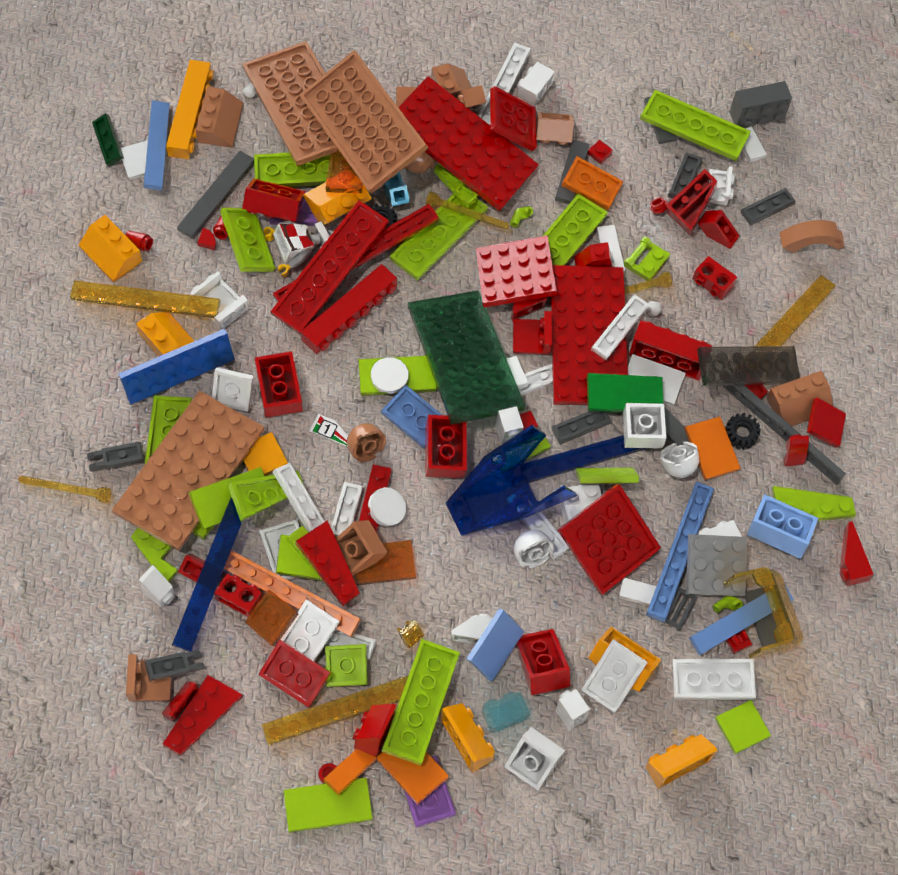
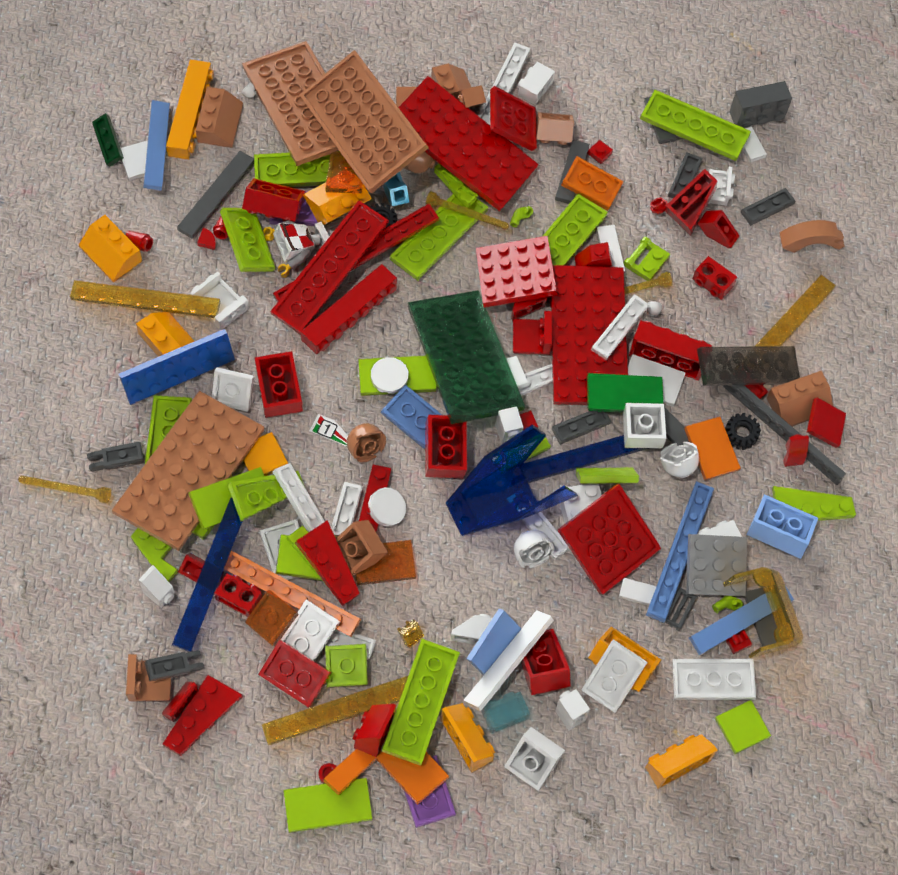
red slope [840,521,874,587] -> none
none -> white tile [464,610,554,711]

